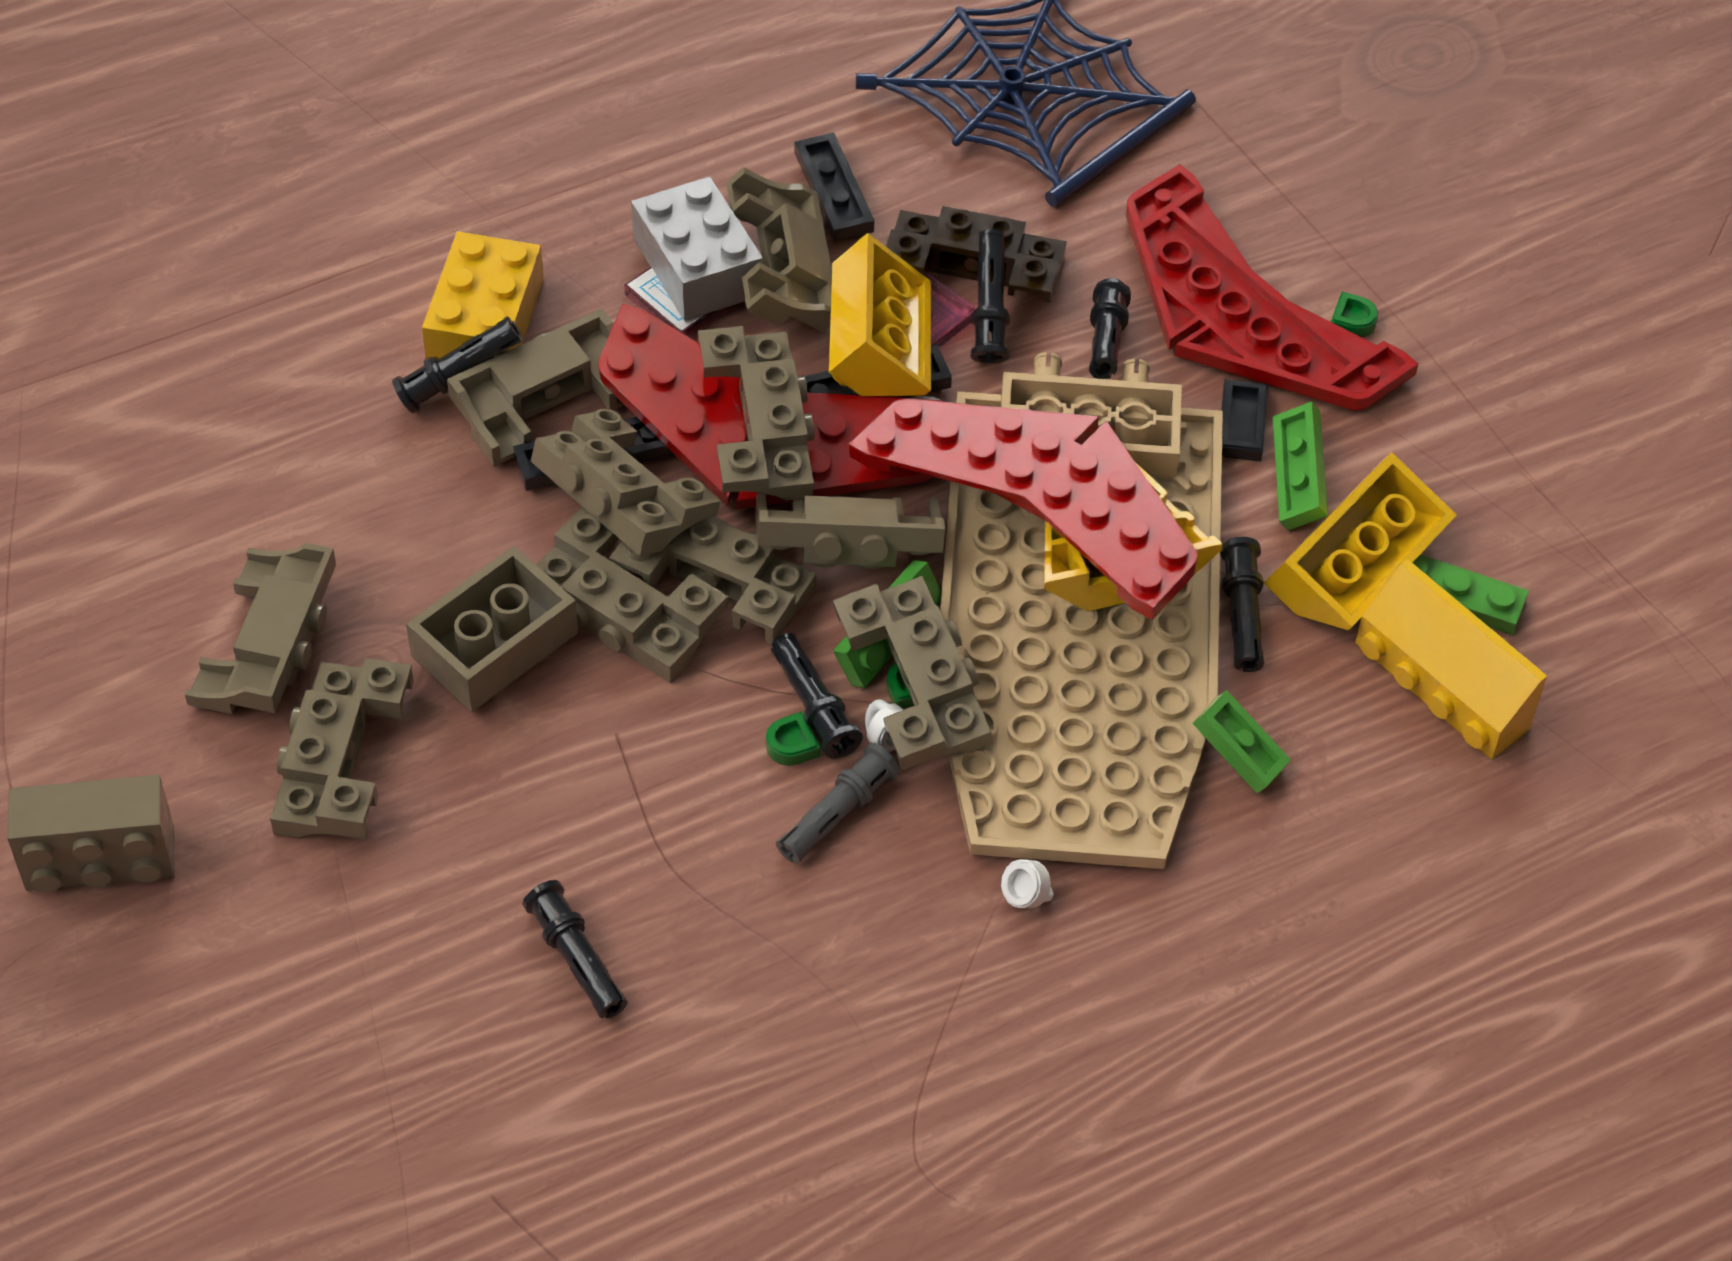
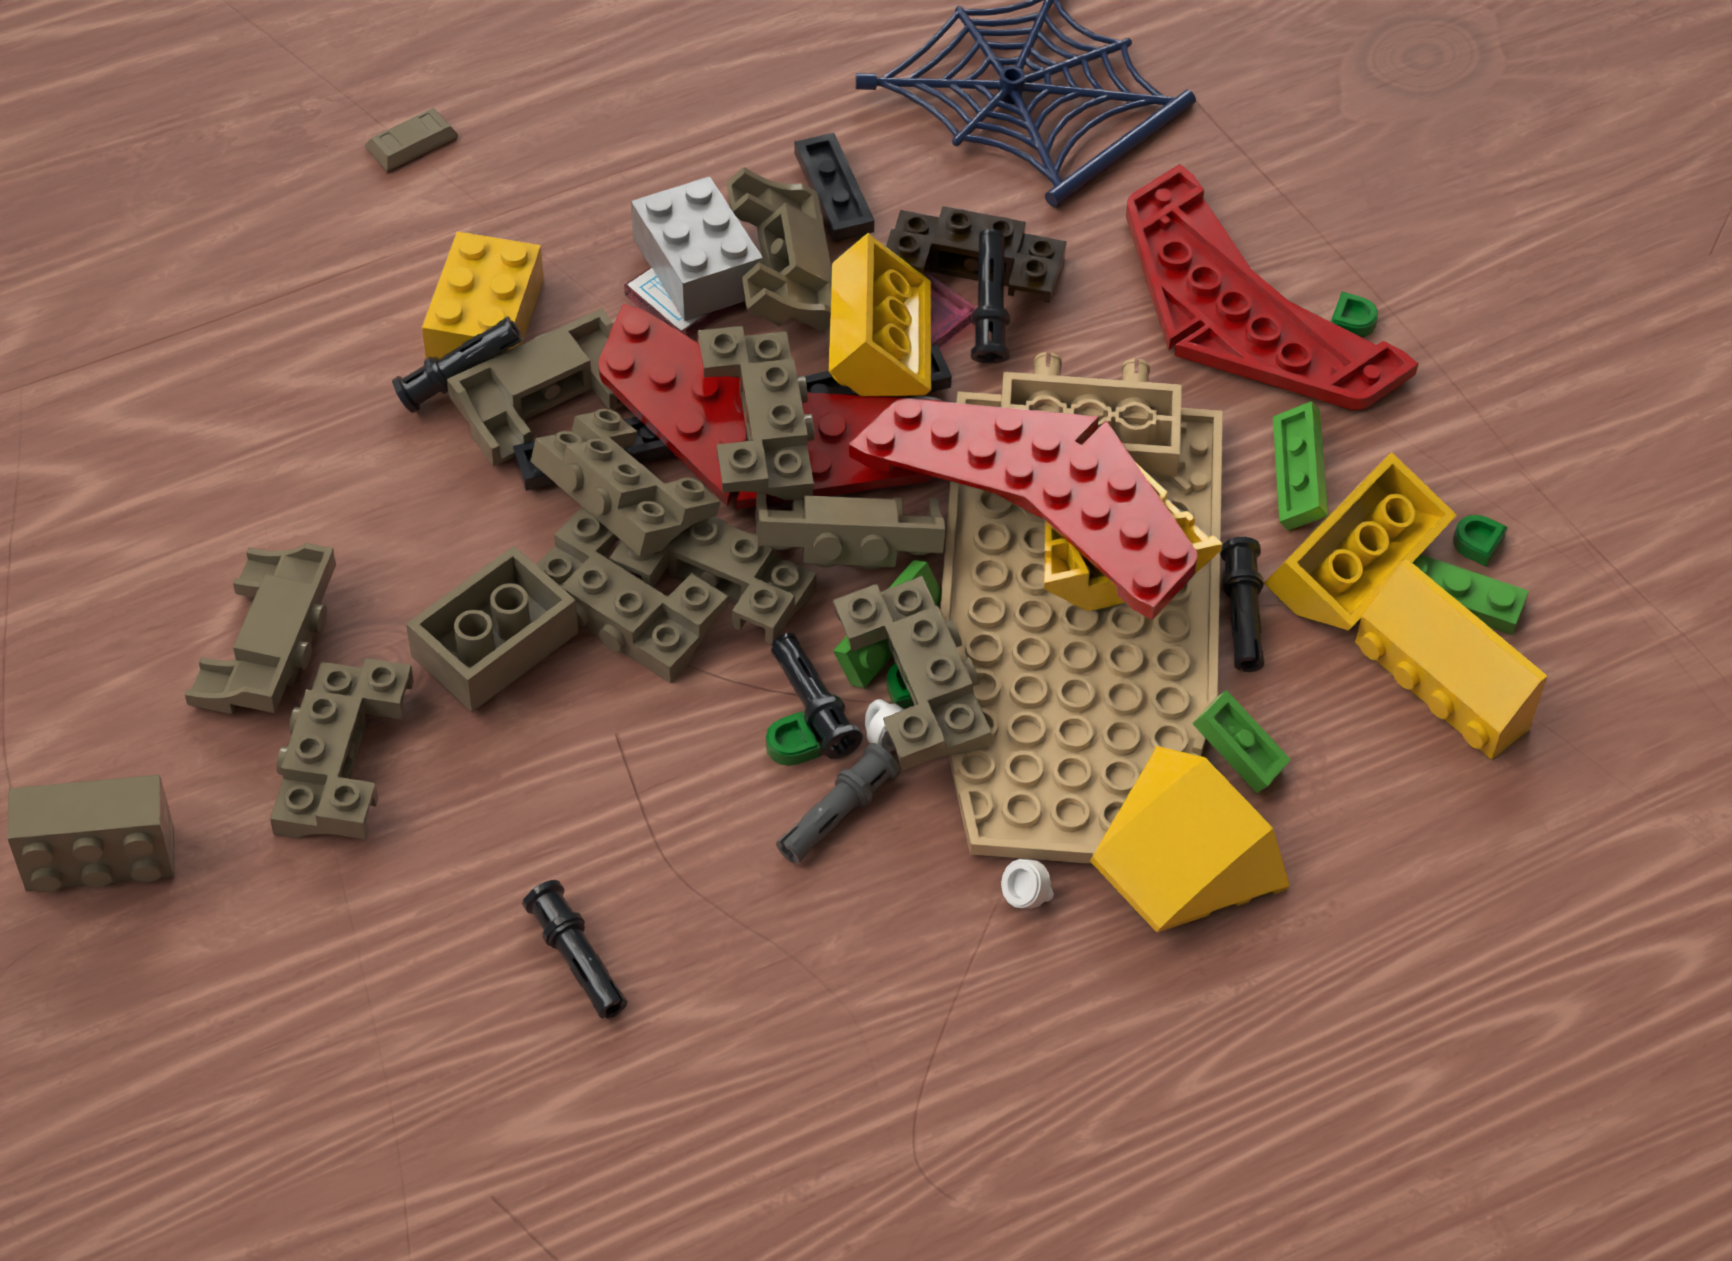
black pin [1089,278,1131,379] -> none
black tile [1221,379,1268,461] -> none
none -> dark tan tile [365,108,458,172]
none -> yellow wedge [1090,746,1290,933]
none -> green tile [1453,515,1508,567]

